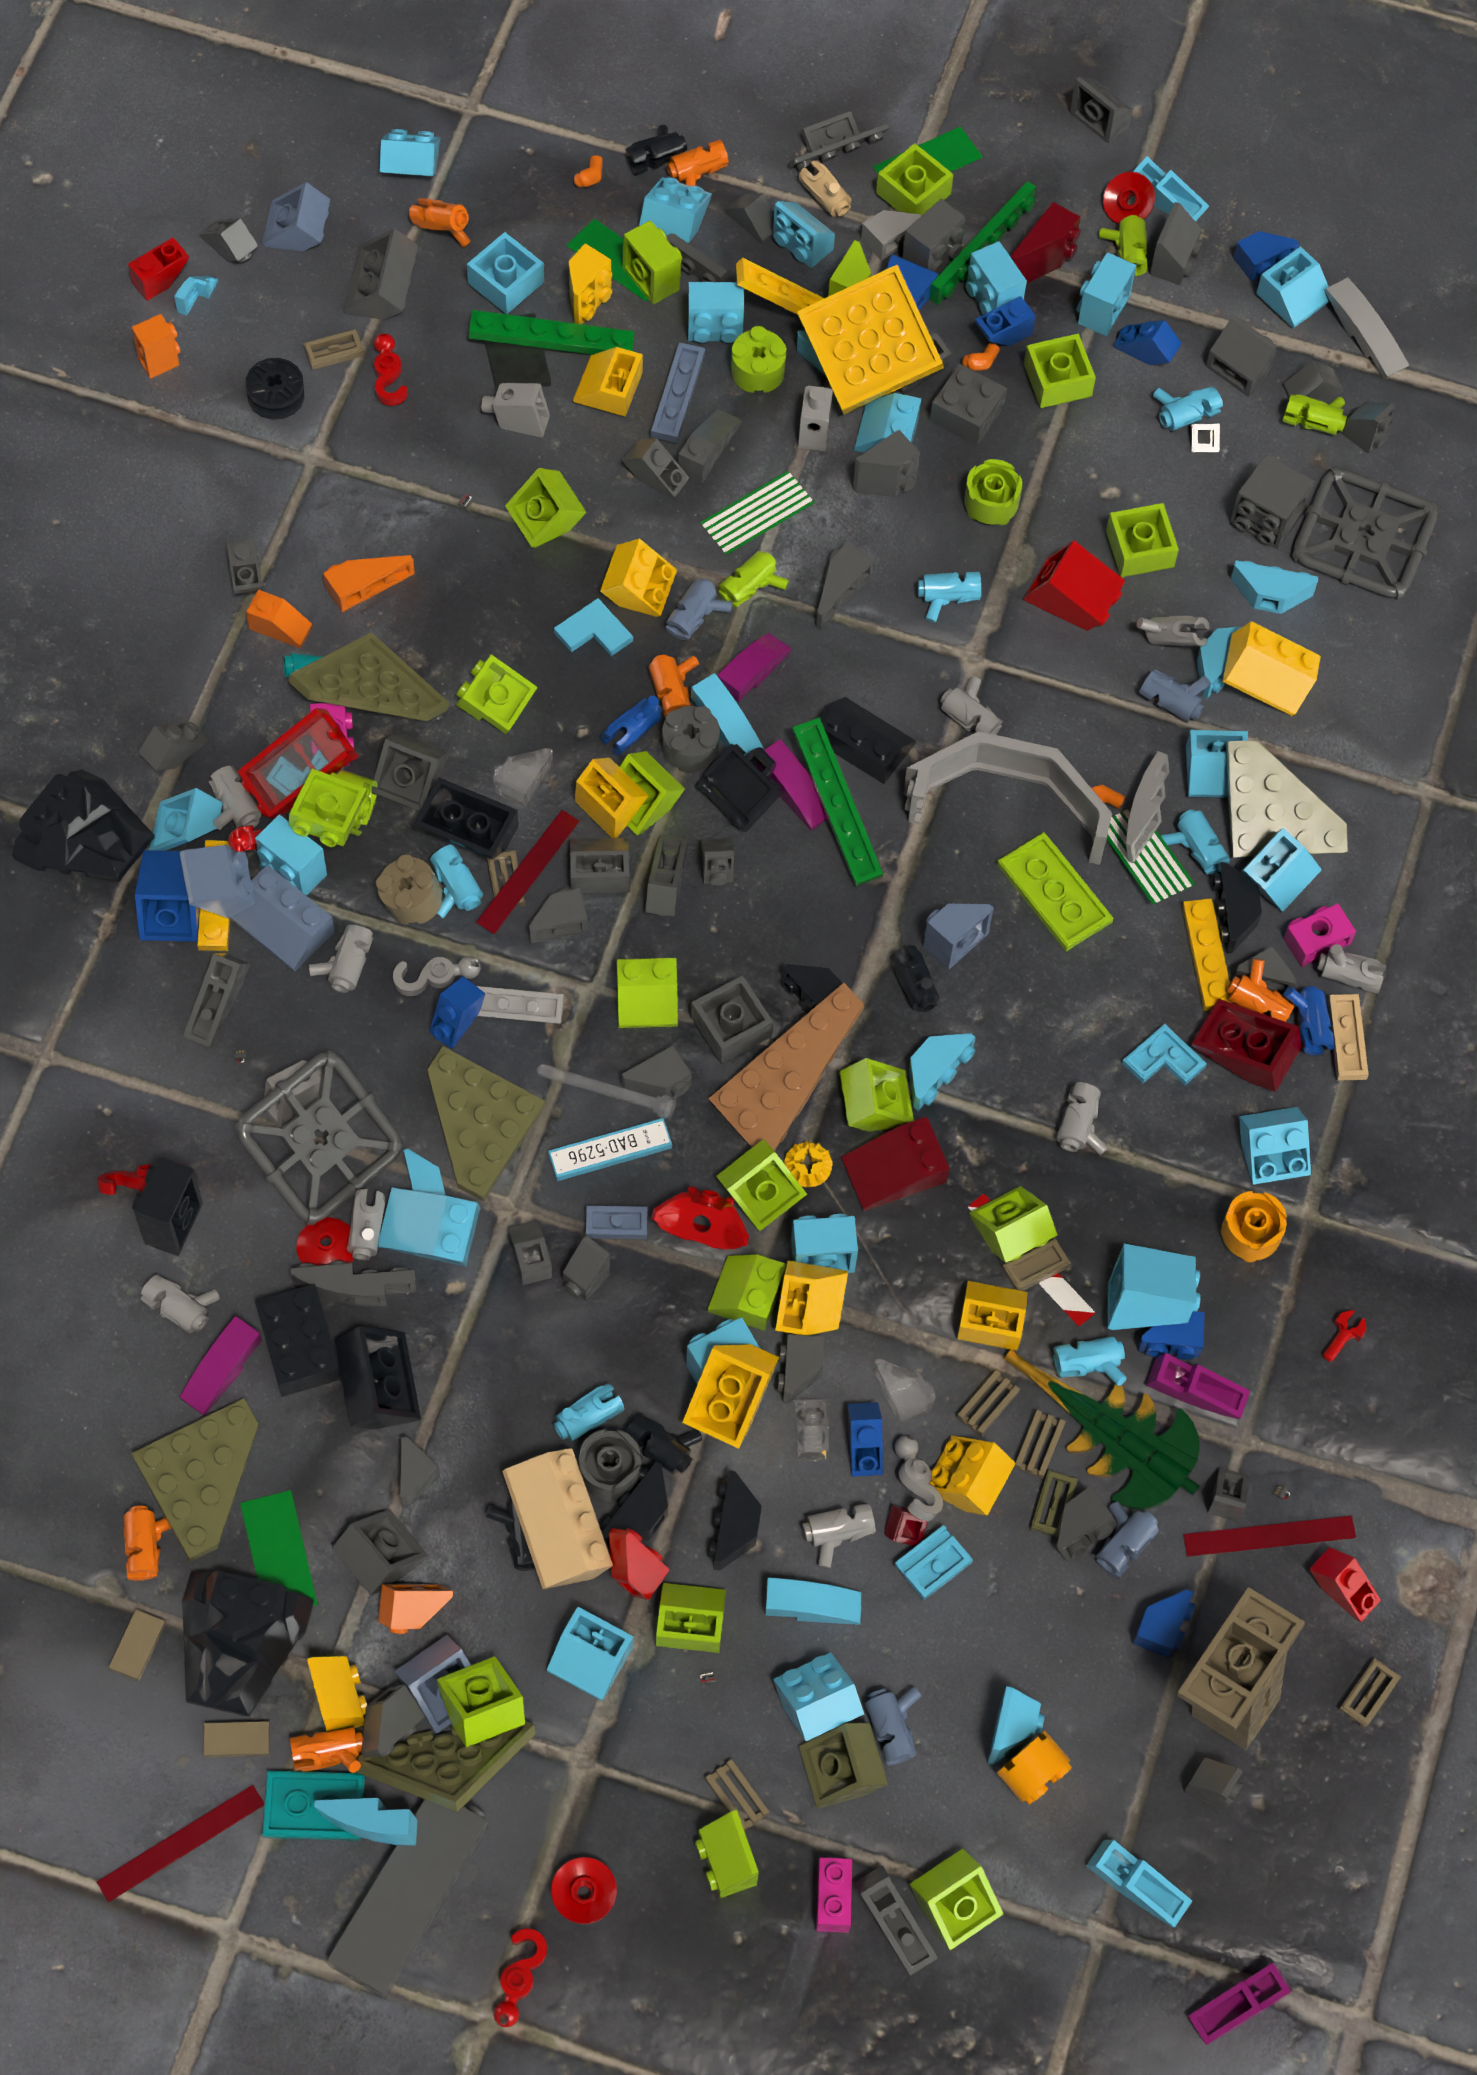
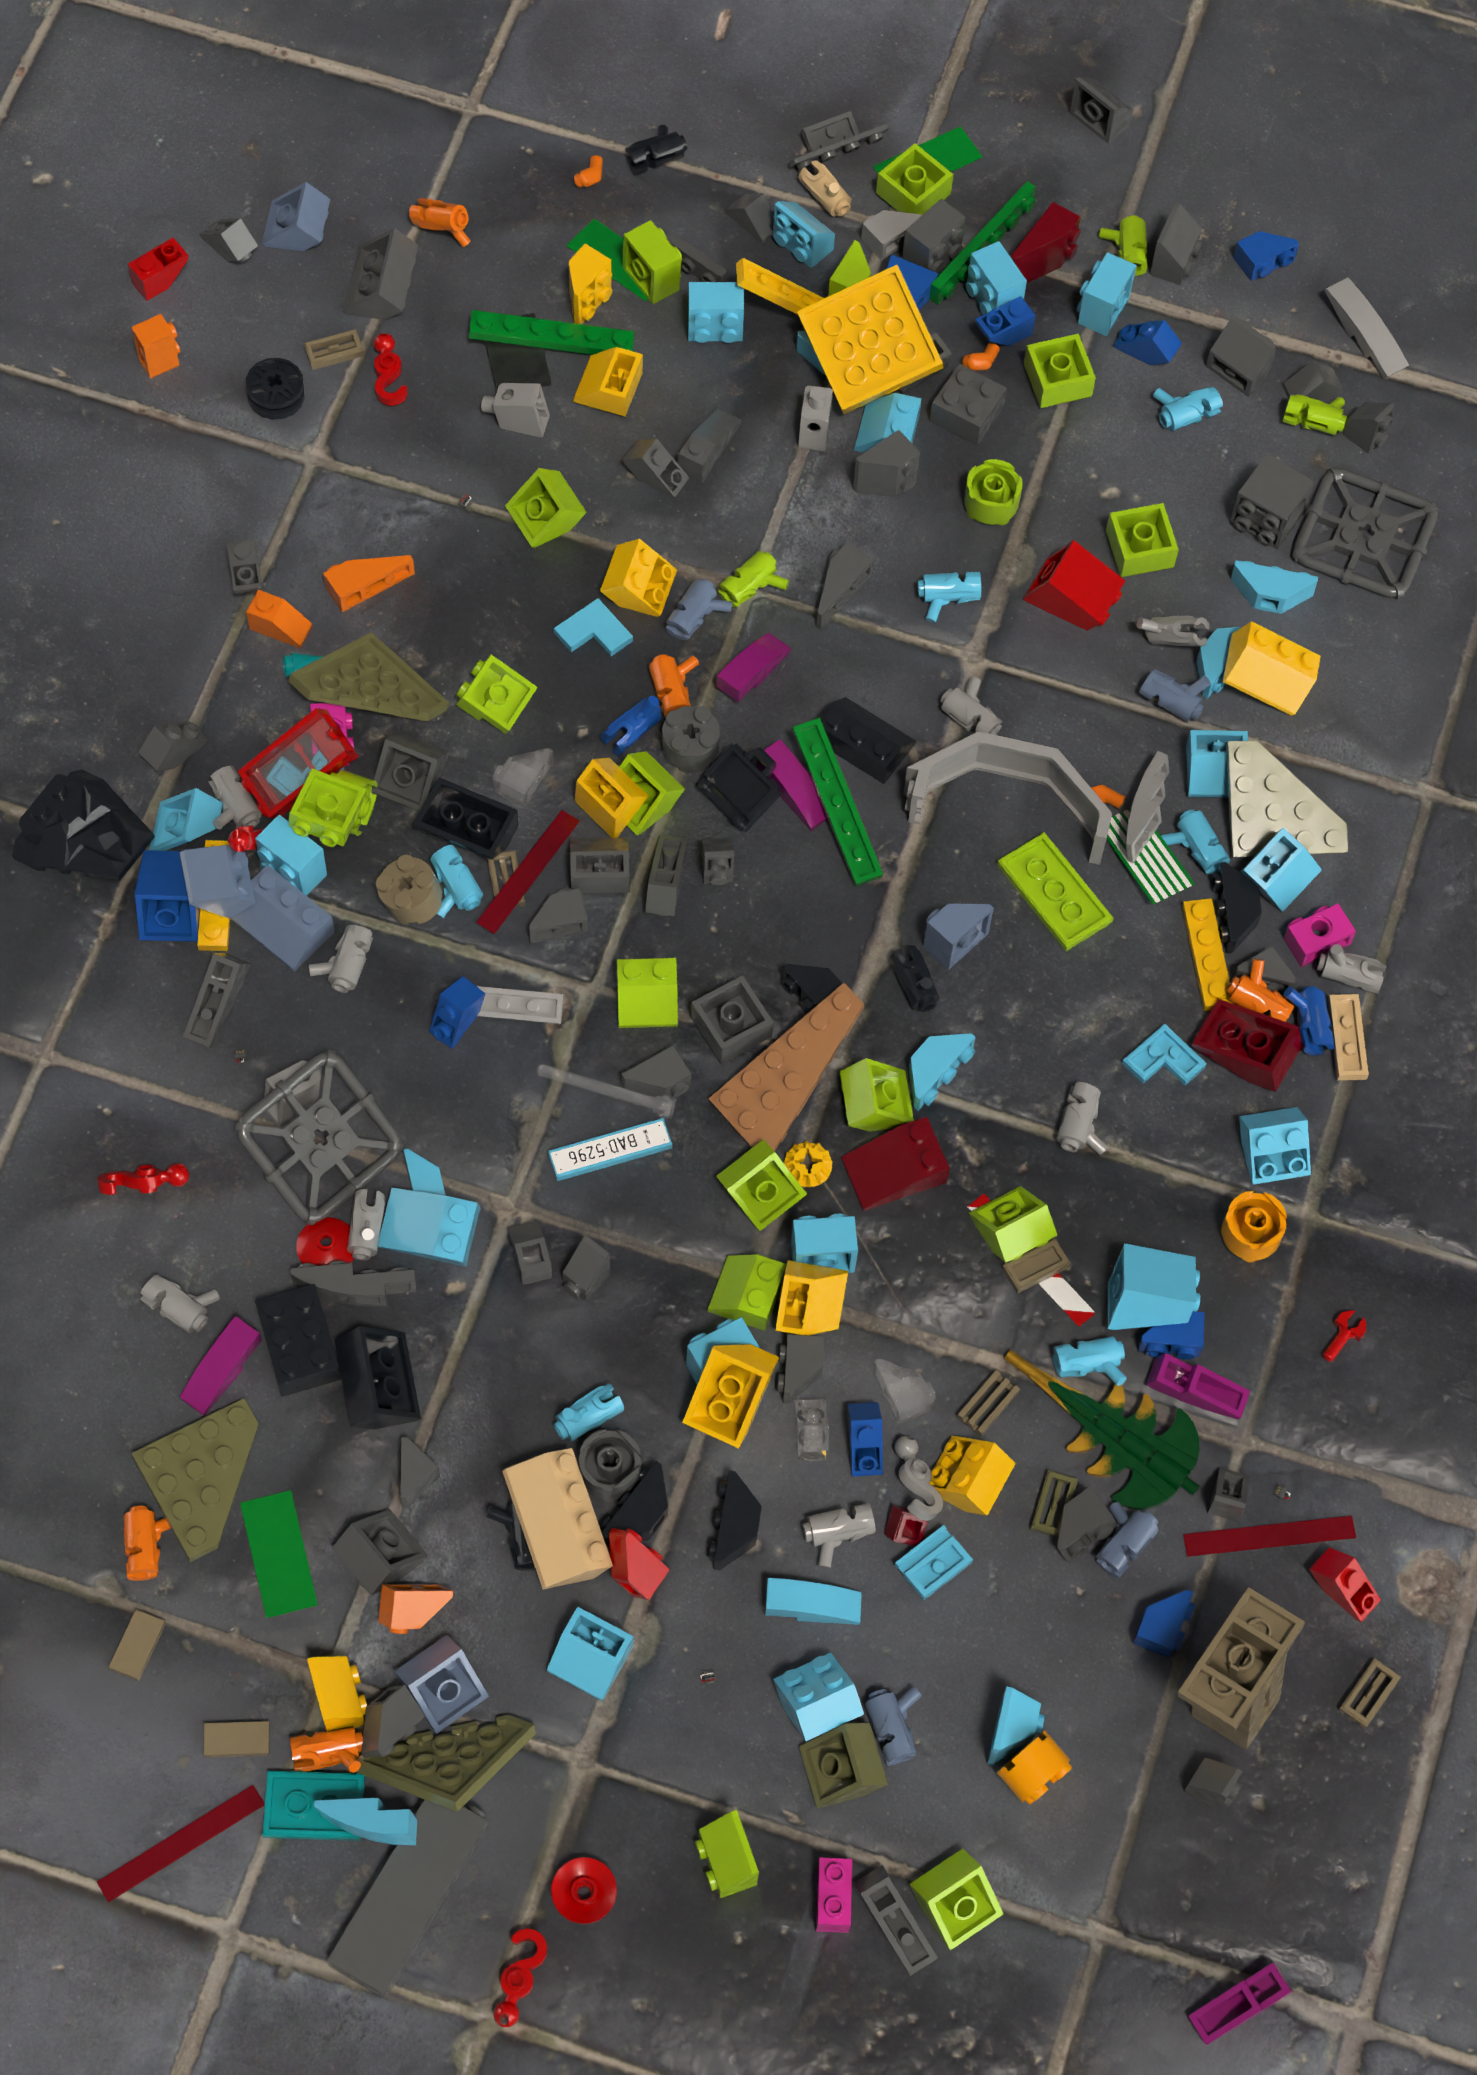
black brick [132,1157,203,1256] -> none
medium azure slope [174,276,218,316] -> none
black wedge [182,1571,314,1717] -> none
medium azure slope [380,129,440,176] -> none
light grey piece [393,956,481,996] -> none
olive plate [427,1046,546,1202] -> none
lime slope [437,1656,525,1748] -> none
medium azure brick [467,232,544,314] -> none
sand blue plate [586,1206,647,1240] -> none
black piece [626,1413,702,1475] -> none
medium azure slope [639,177,712,243] -> none
sand blue plate [651,342,705,443] -> none
red piece [651,1186,749,1250] -> none
lime slope [656,1583,726,1653] -> none
orange piece [666,139,729,186] -> none
medium azure slope [691,673,764,755] -> none
sticker [700,471,815,555] -> none
dark tan tile [705,1759,769,1831] -> none
lime brick [731,326,787,393] -> none
yellow slope [957,1281,1028,1351] -> none
dark tan tile [1014,1410,1066,1479] -> none
medium azure slope [1086,1839,1192,1927] -> none
red dish [1103,172,1155,224] -> none
medium azure slope [1133,156,1209,221] -> none
slope [1189,424,1220,452] -> none
medium azure slope [1256,246,1330,328] -> none

